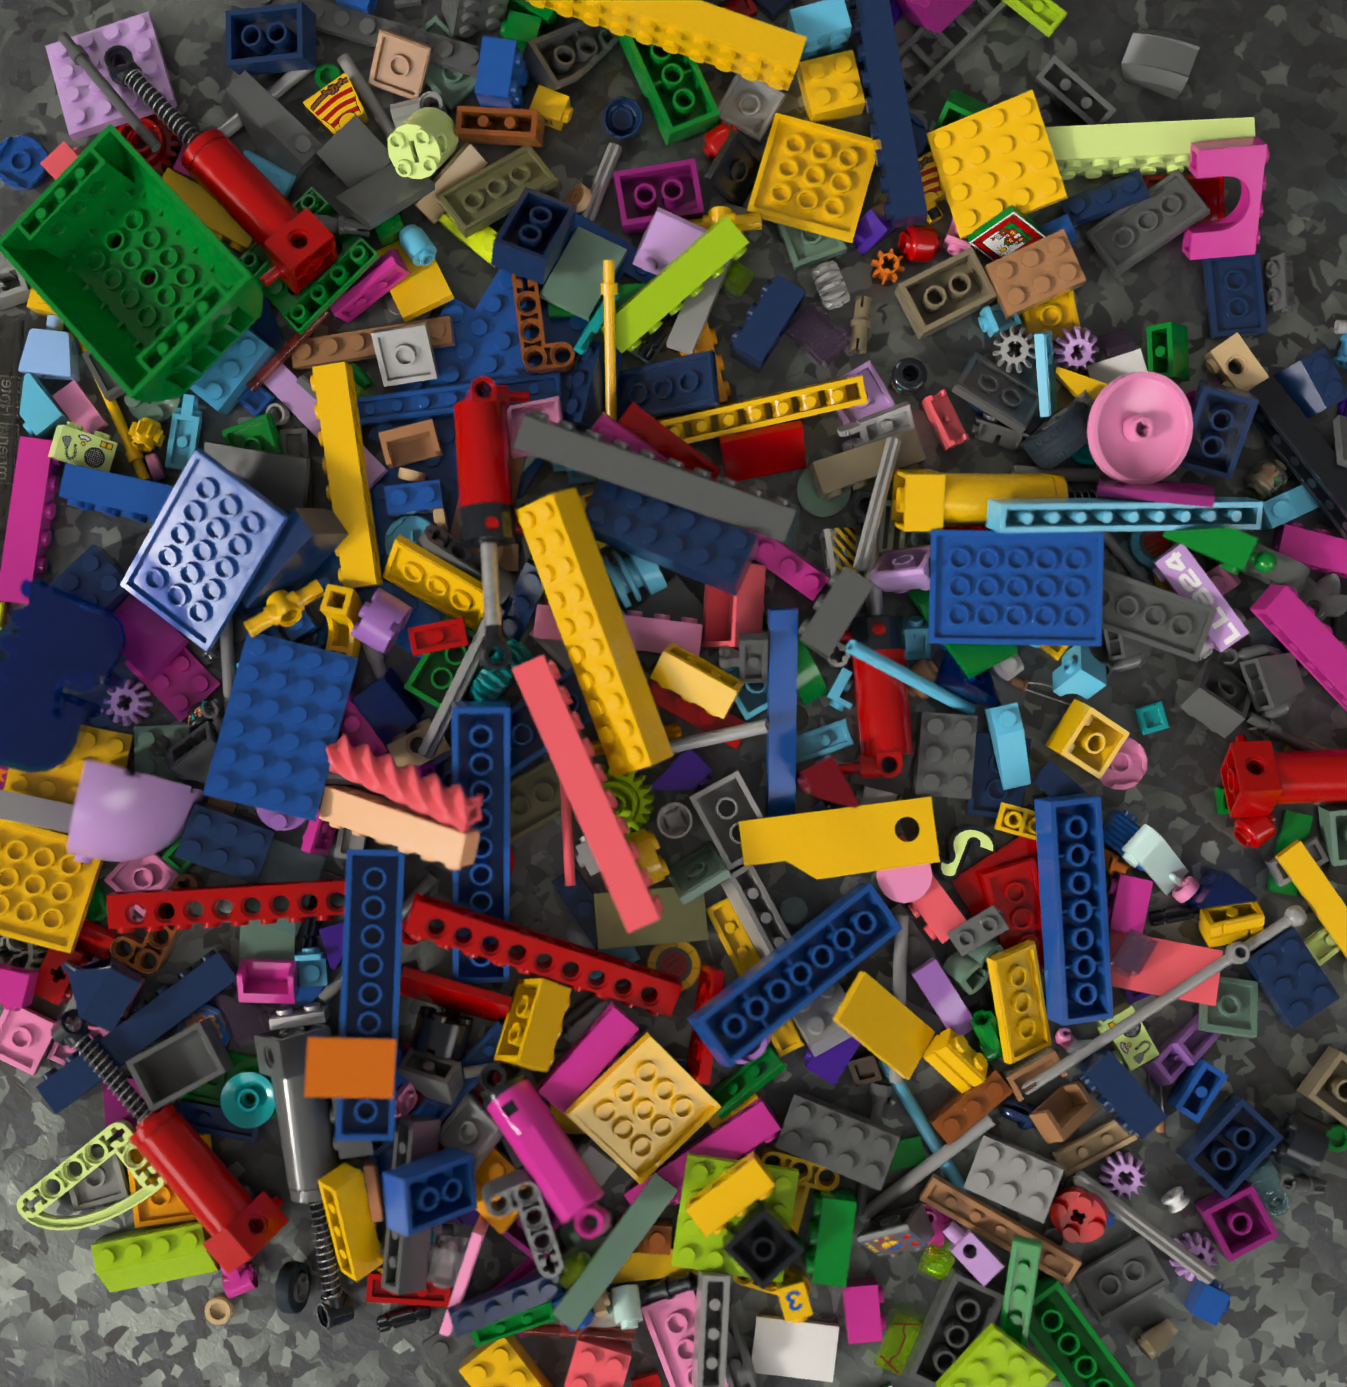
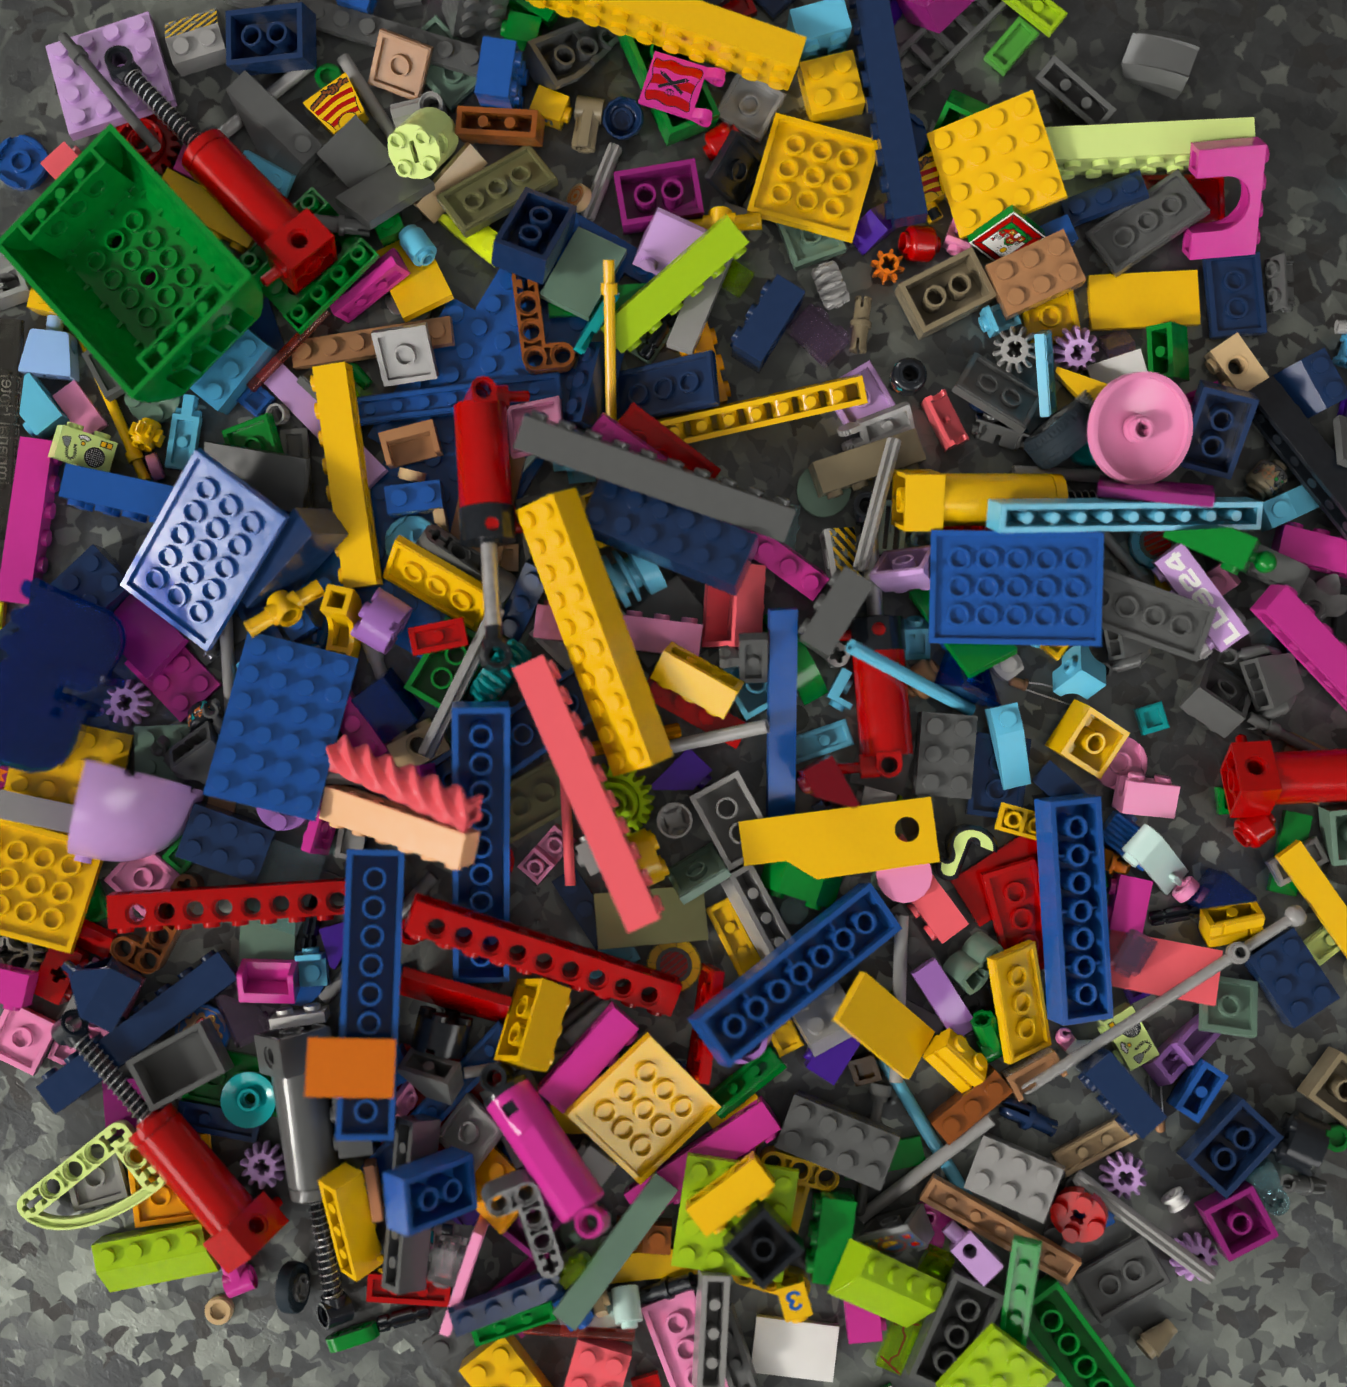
red tile [719,420,806,481] -> none
dark grey hinge [947,905,1009,957] -> none
medium nougat panel [1029,1081,1098,1144] -> none
blue brick [1183,1278,1231,1326] -> none
none -> light grey slope [165,8,226,77]
none -> lavender gear [240,1140,285,1189]
none -> green beam [325,1320,380,1353]
none -> bright pink slope [517,823,577,885]
none -> dark tan piece [571,95,605,154]
none -> flag [638,51,726,128]
none -> green brick [760,861,843,911]
none -> lime slope [827,1239,946,1328]
none -> bright green tile [983,16,1040,77]
none -> yellow tile [1087,270,1201,331]
none -> bright pink brick [1112,772,1180,819]

